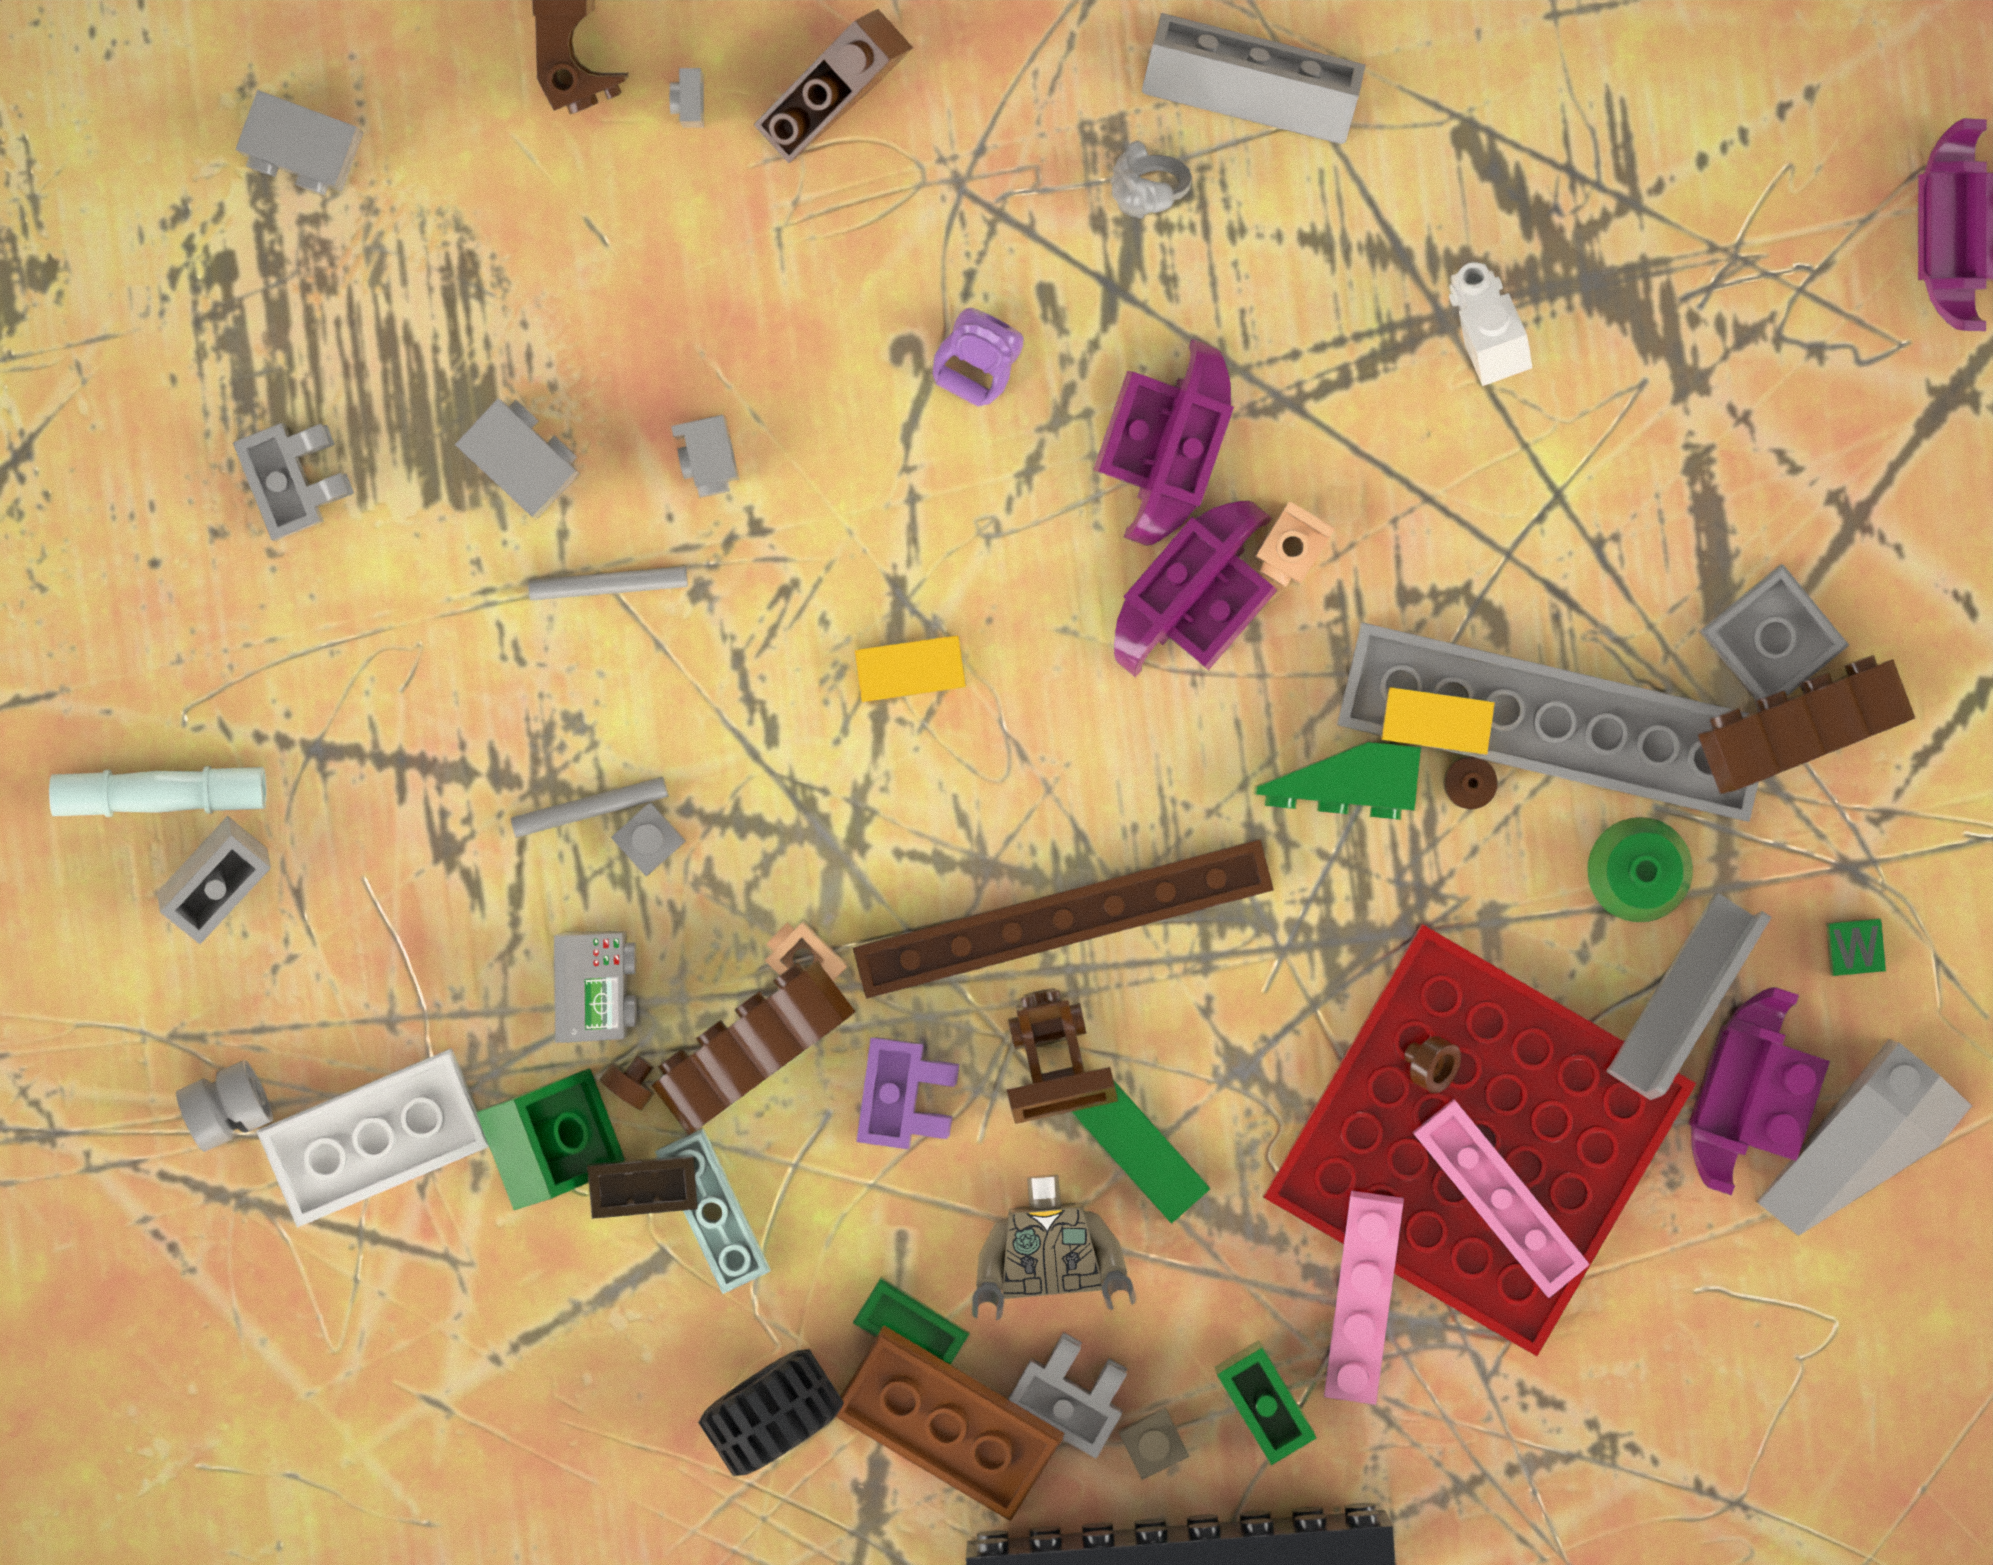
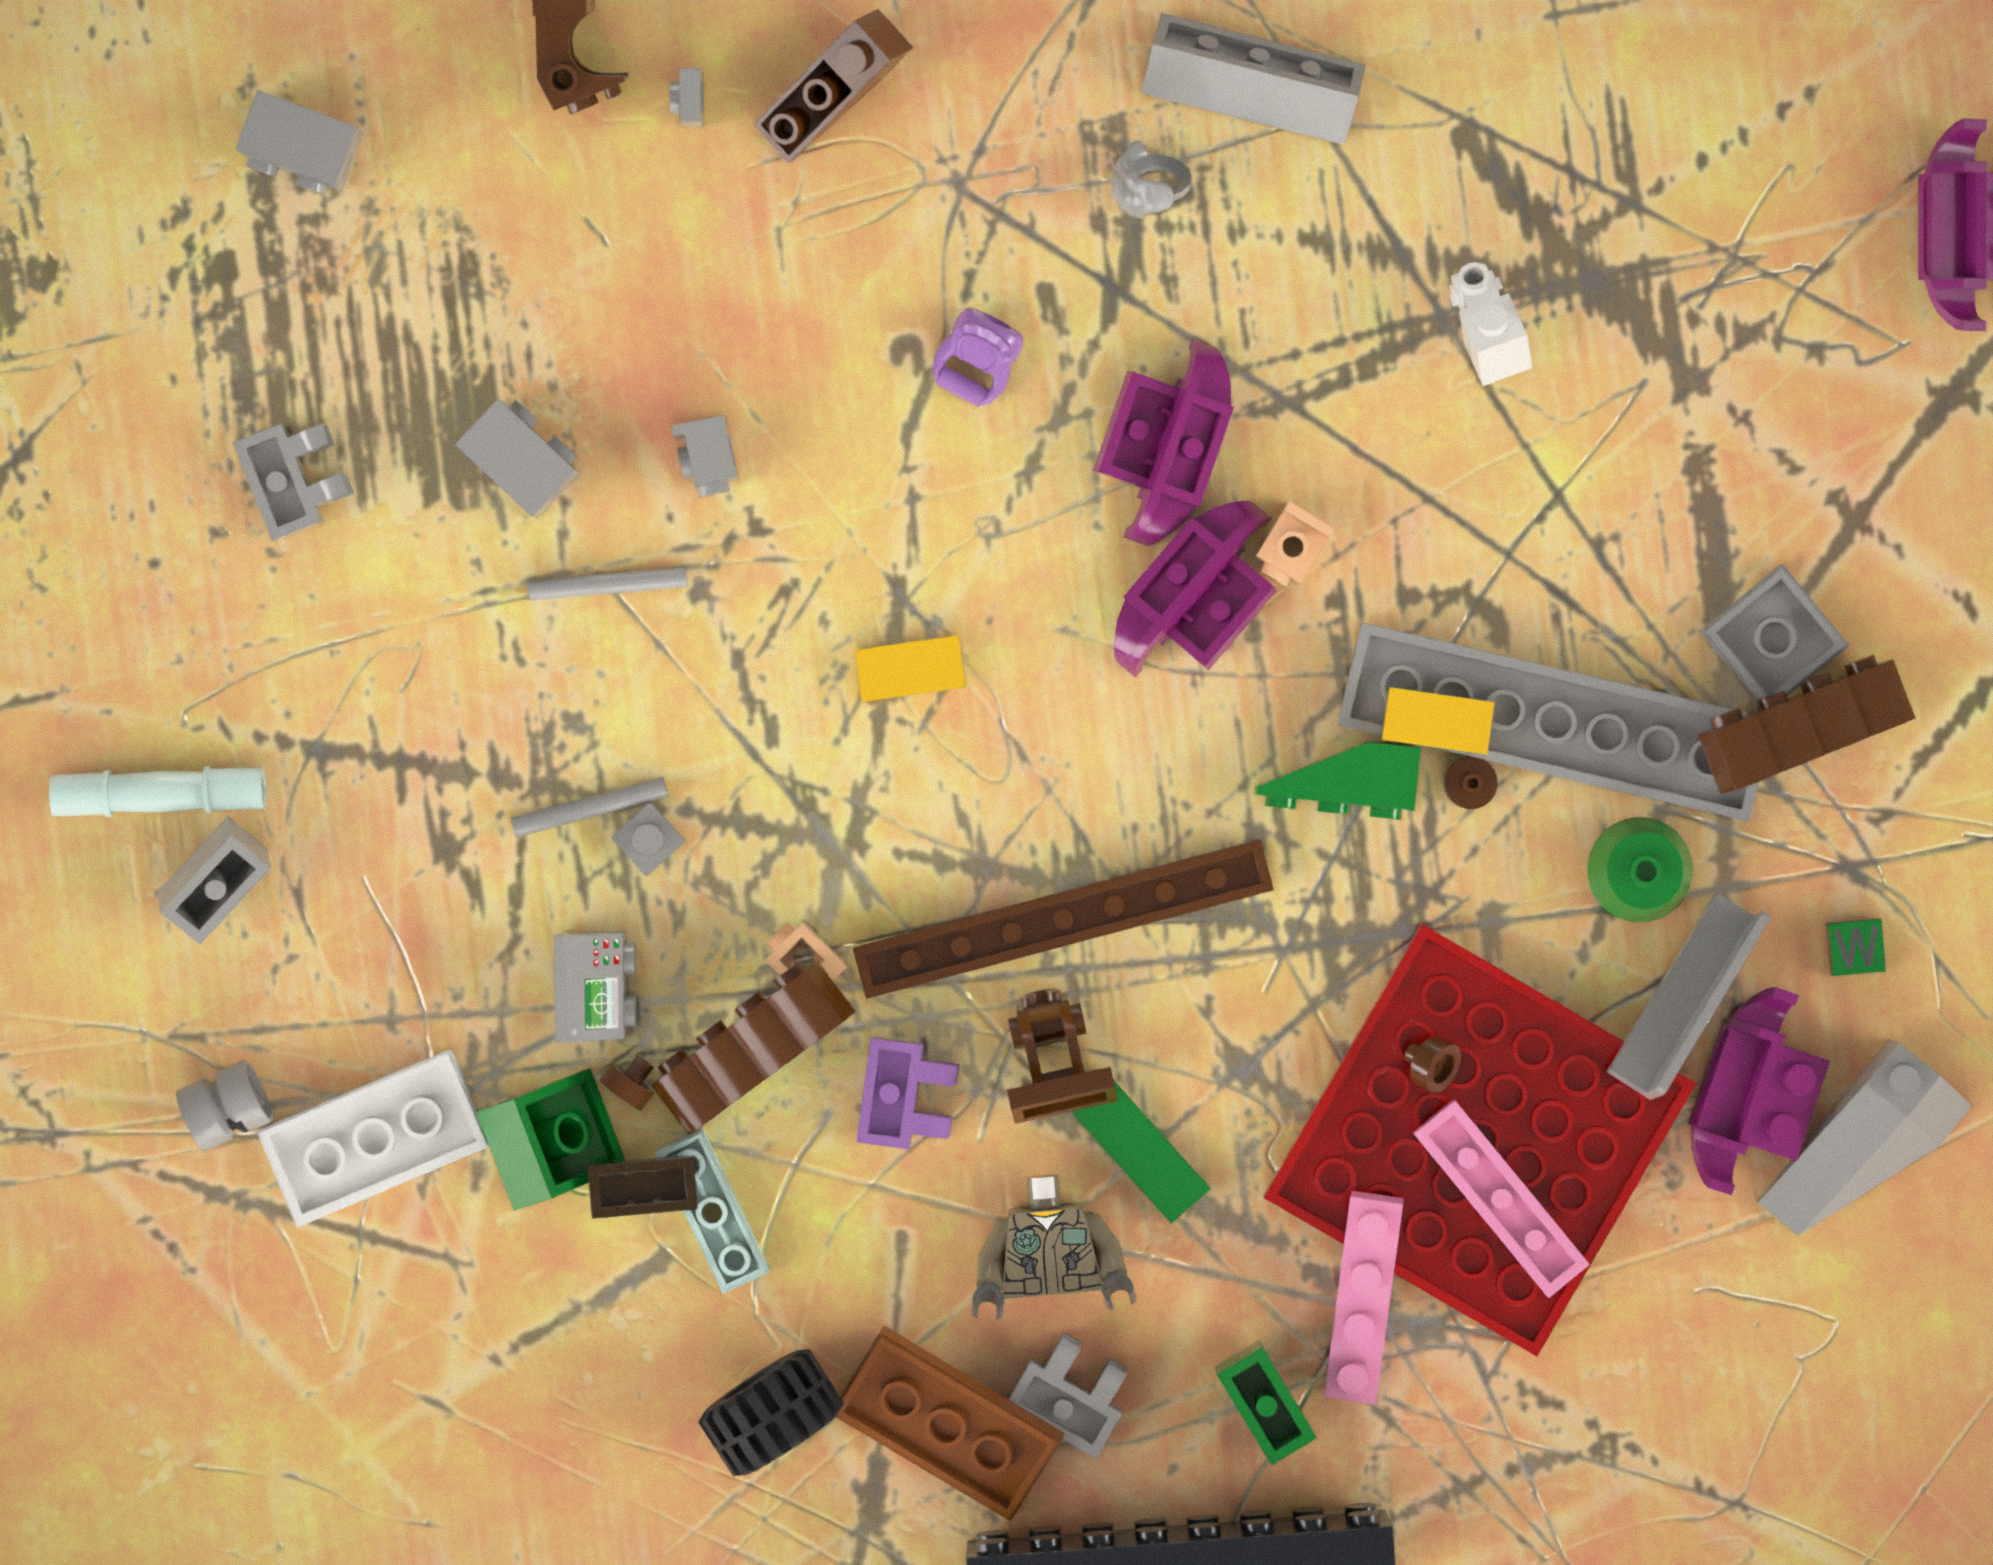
green tile [853,1277,970,1365] -> none
dark tan plate [1118,1407,1189,1480] -> none

